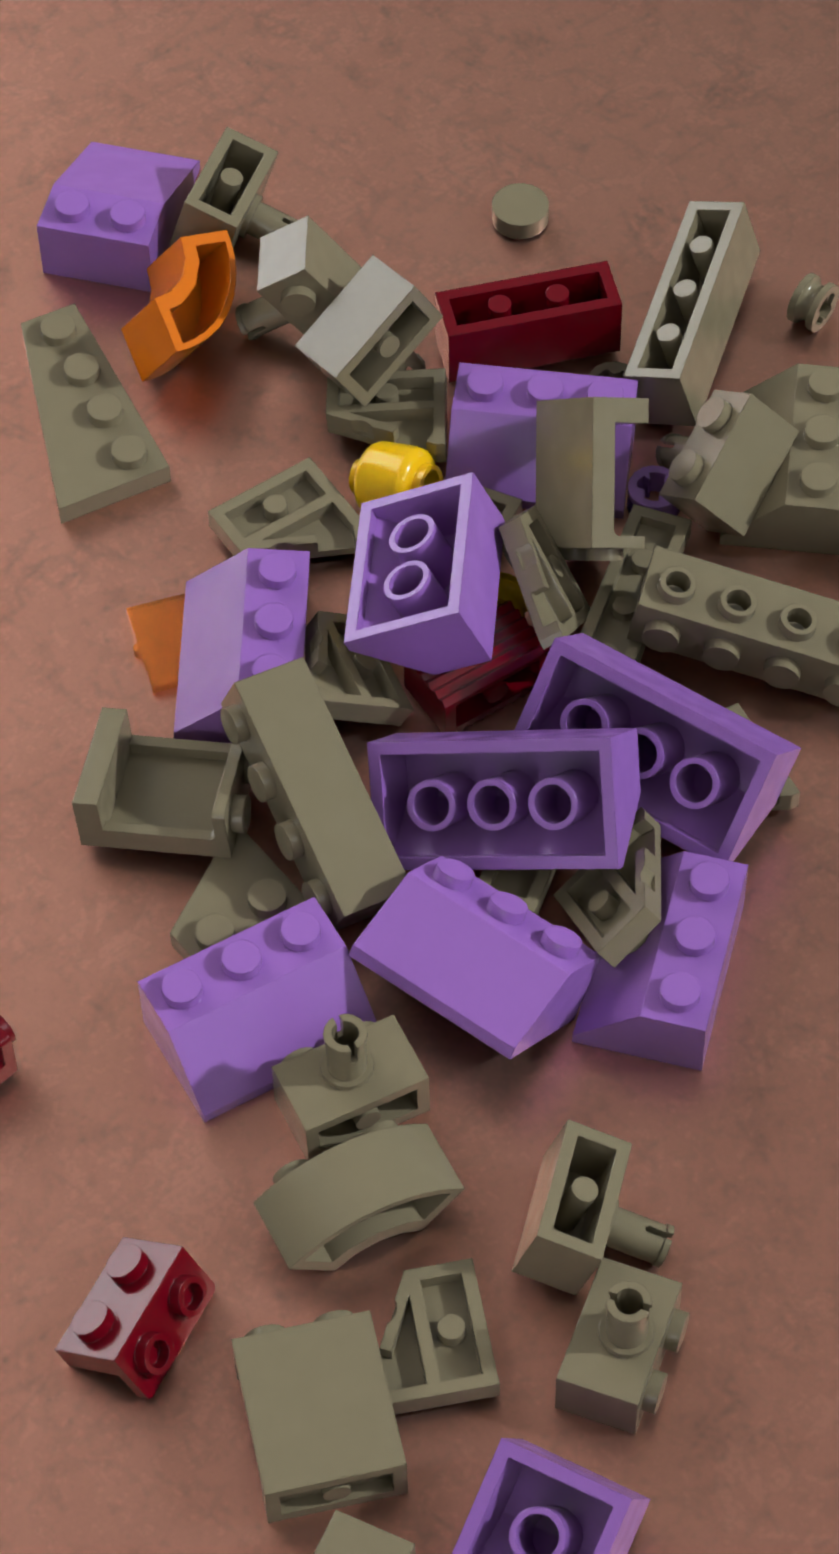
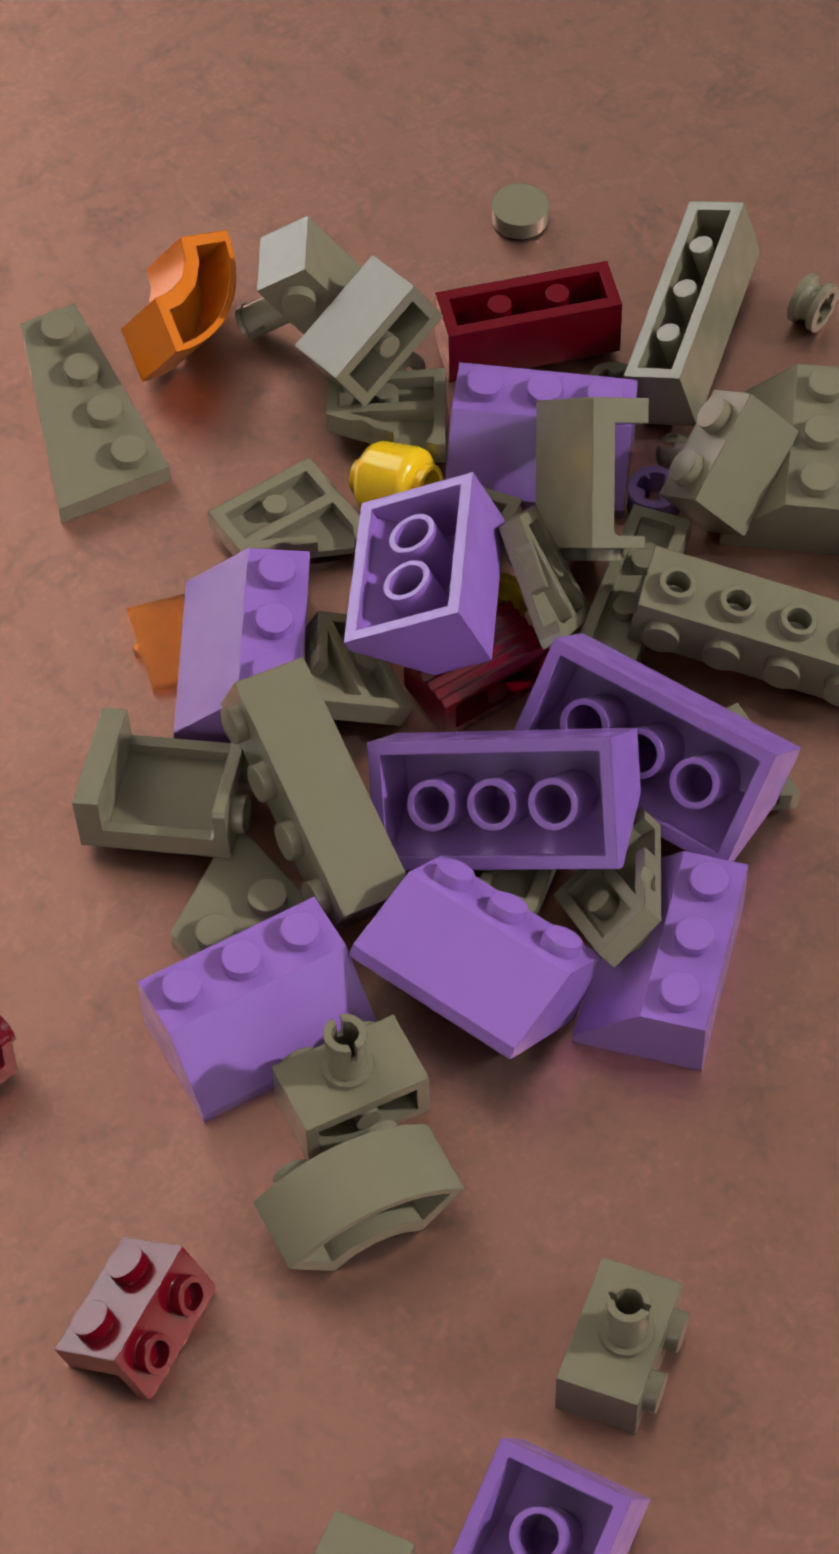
medium lavender slope [37,142,200,292] -> none
dark tan brick [169,127,297,248] -> none
dark tan panel [231,1310,408,1523] -> none
dark tan wing [379,1258,500,1415] -> none
dark tan brick [512,1119,674,1295] -> none

